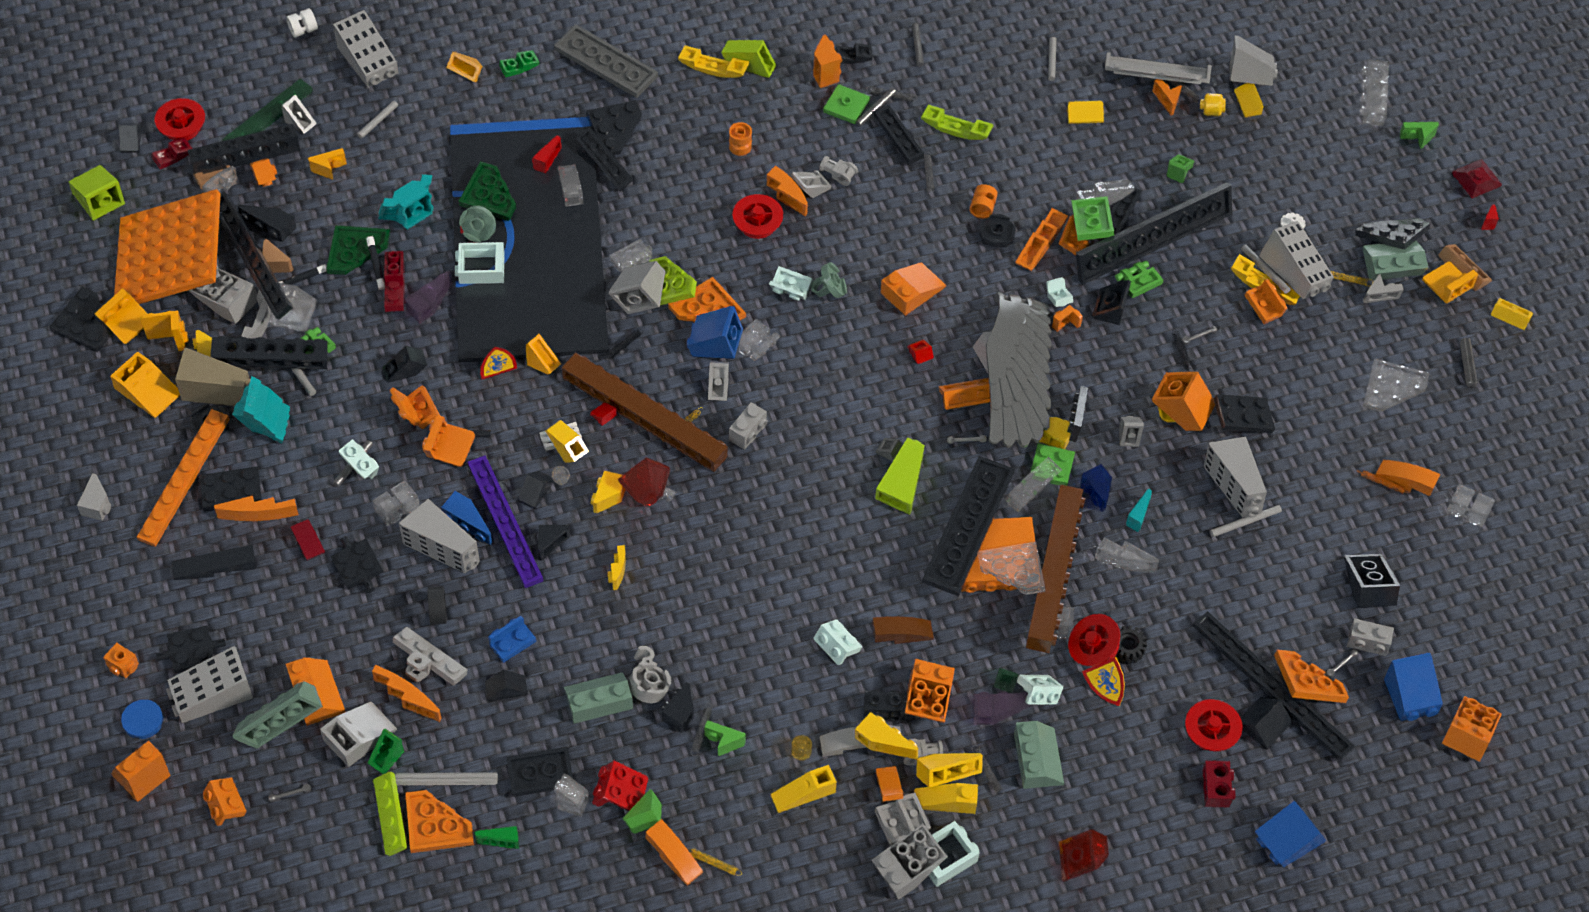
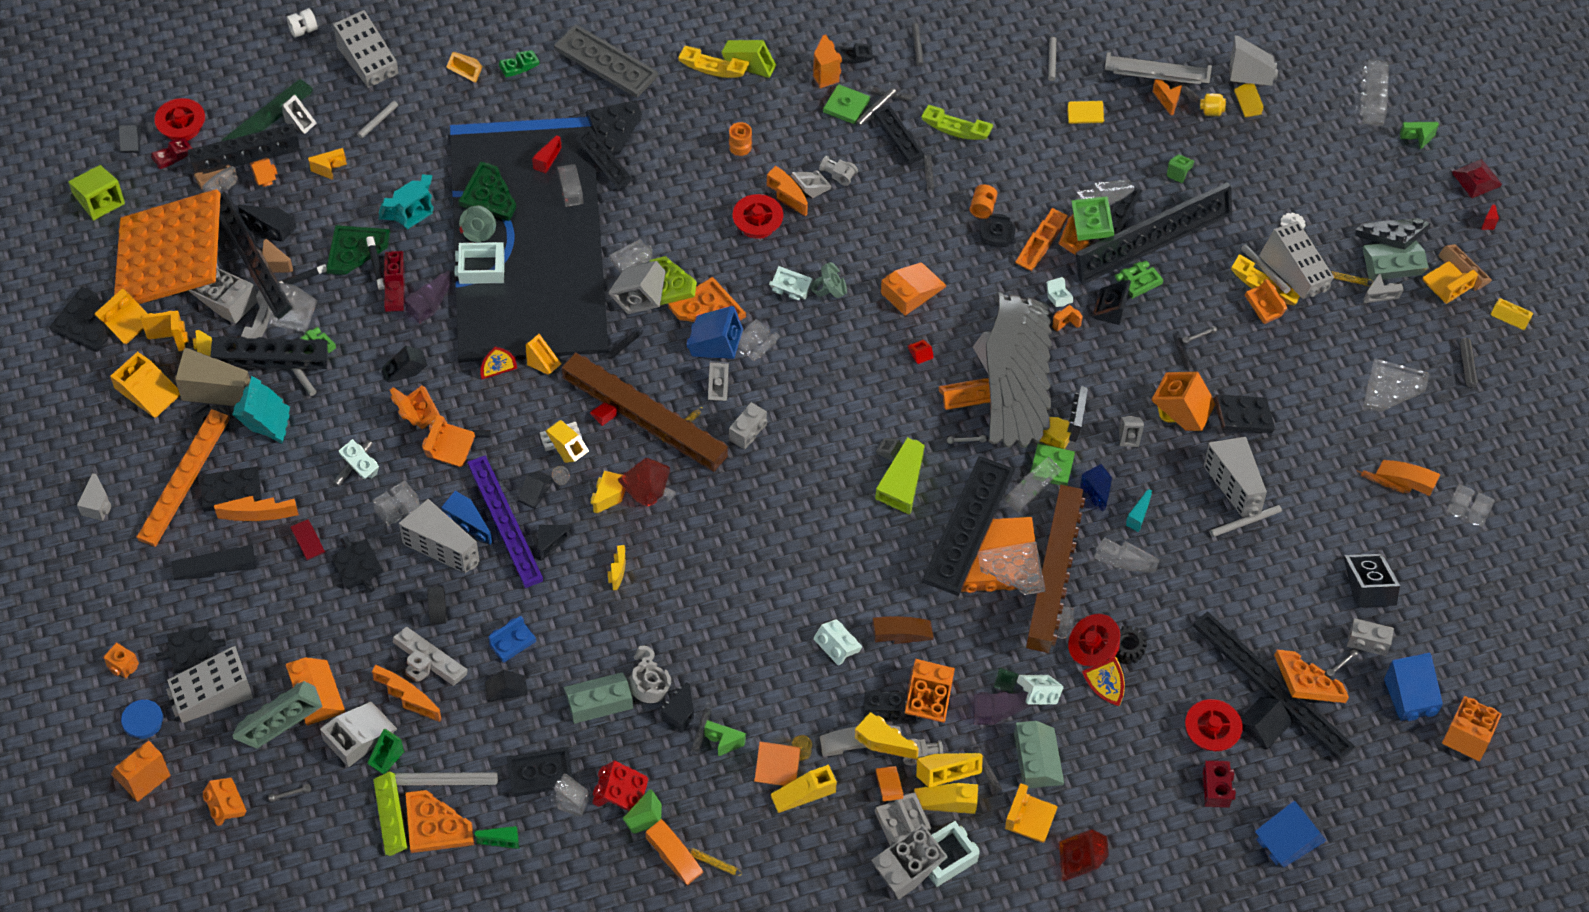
none -> orange piece [755,741,801,786]
none -> light orange bracket [1005,783,1057,843]

